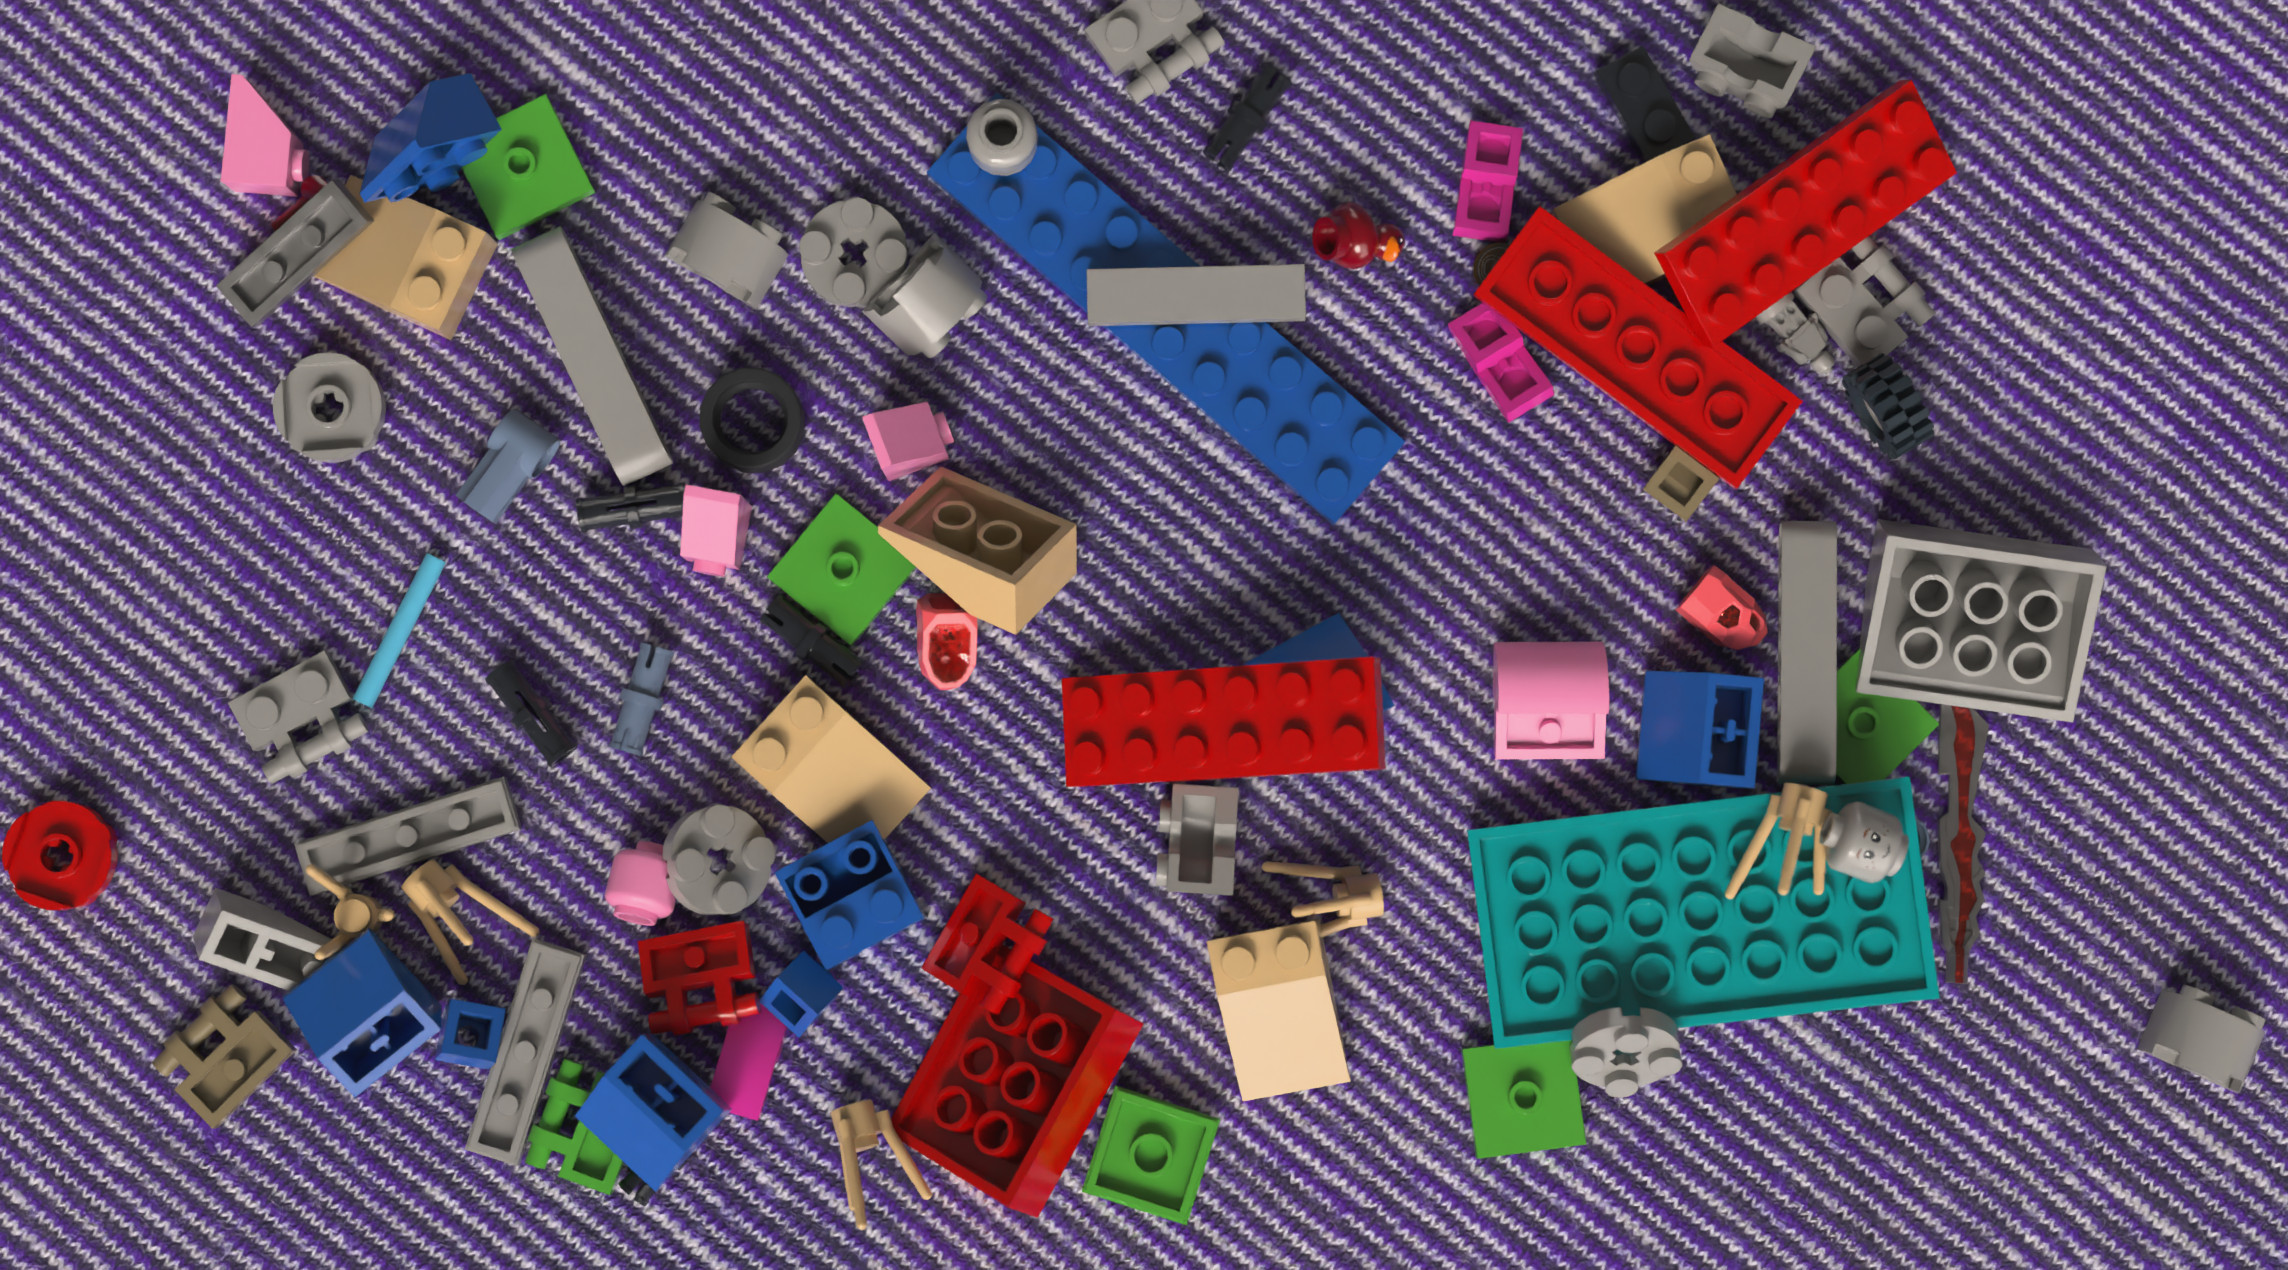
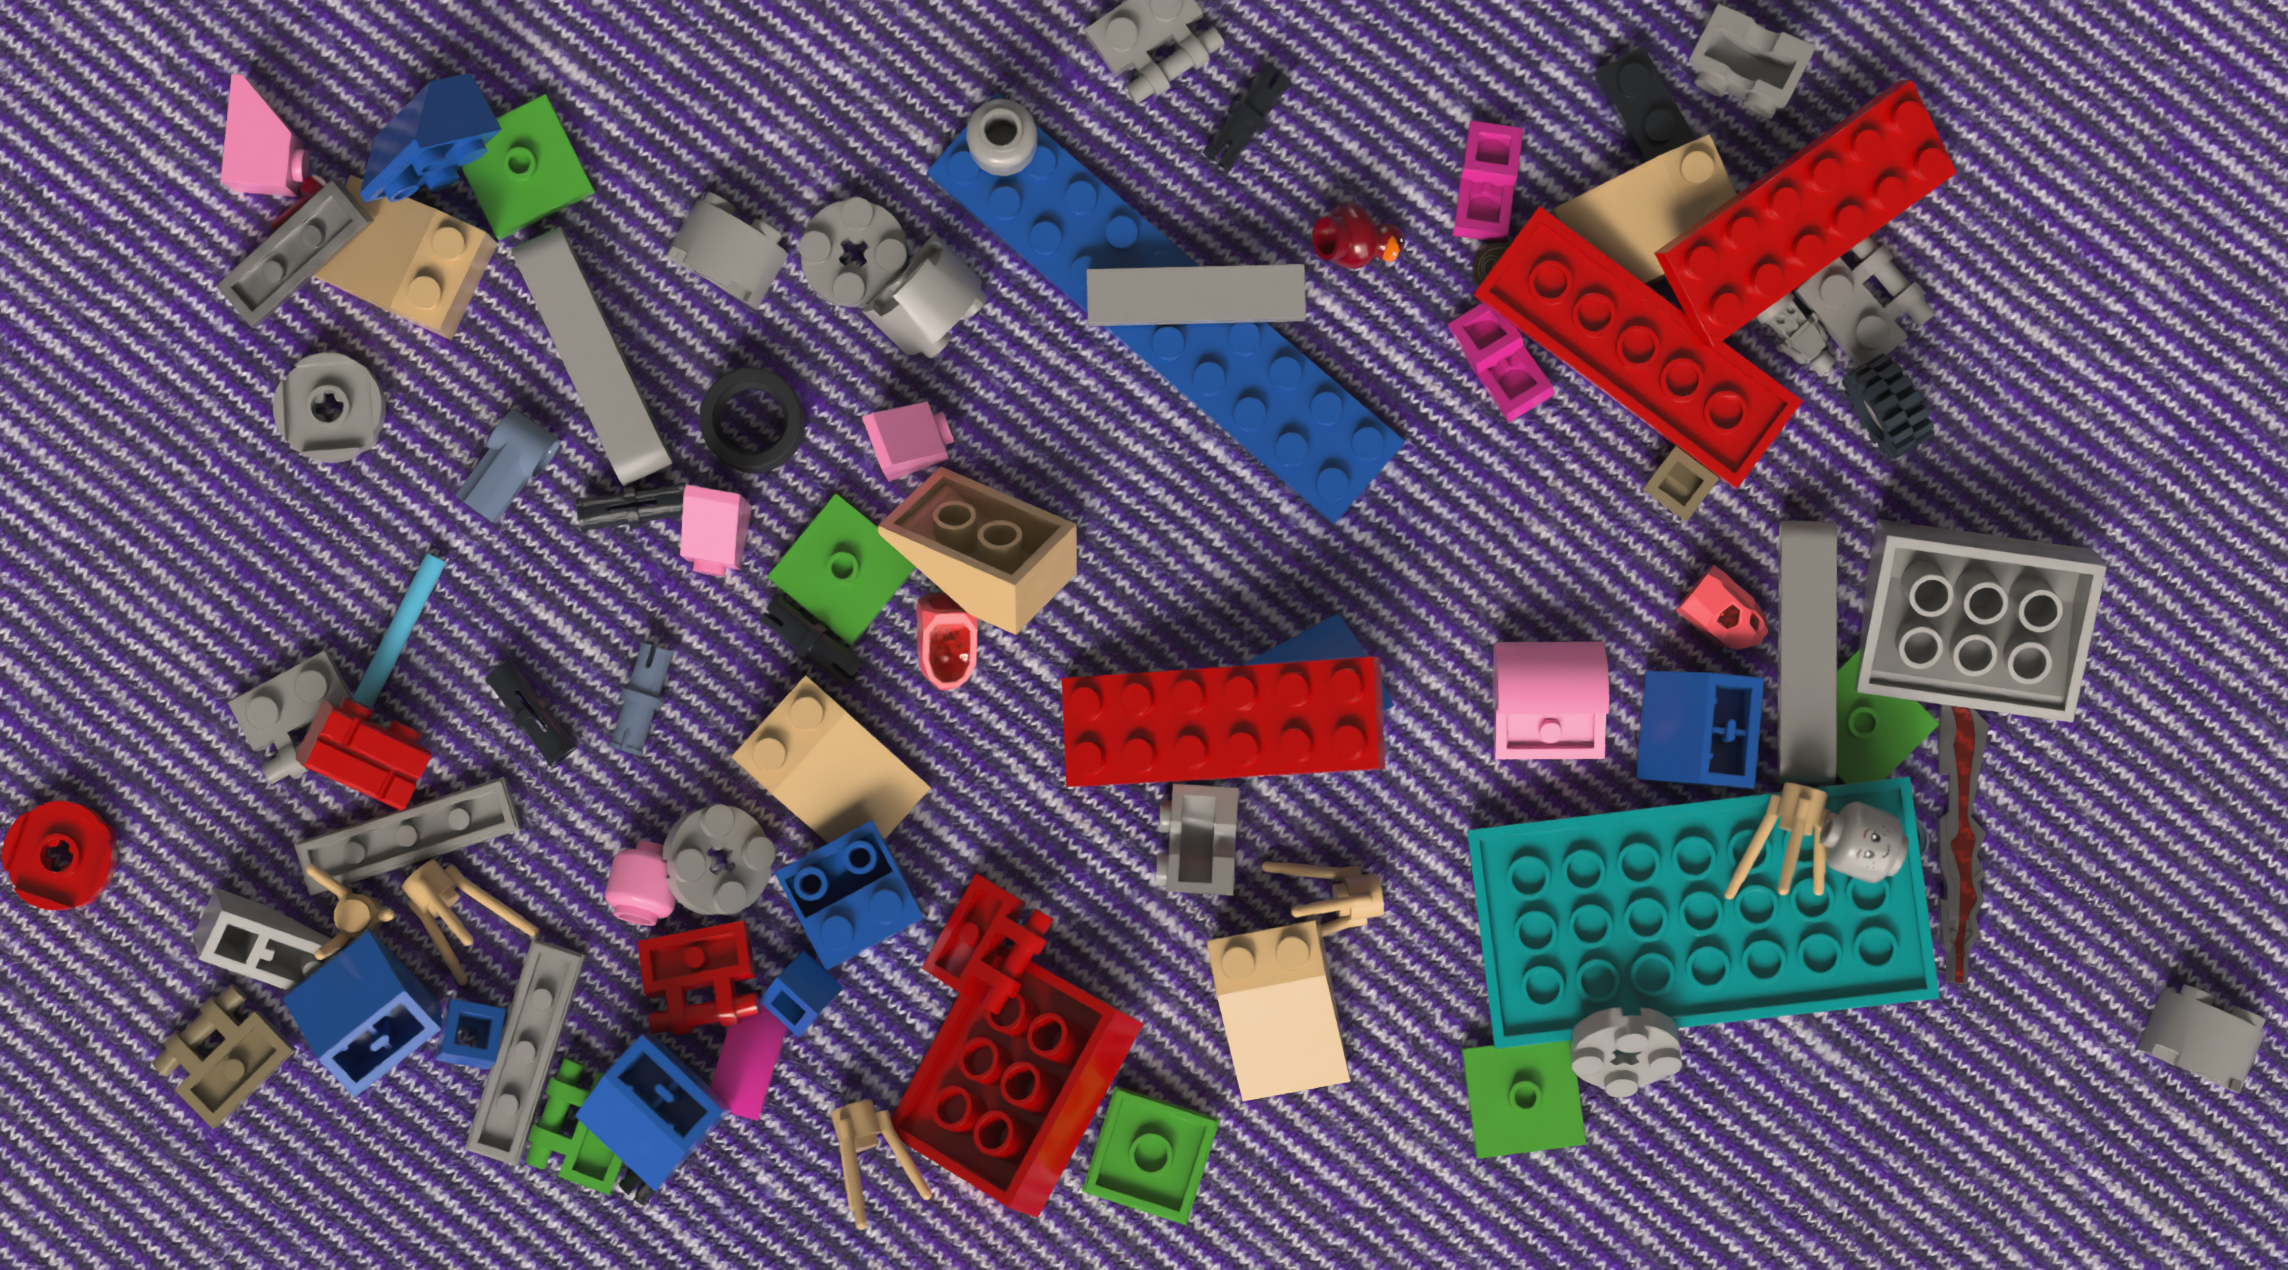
none -> red brick [295,697,432,811]

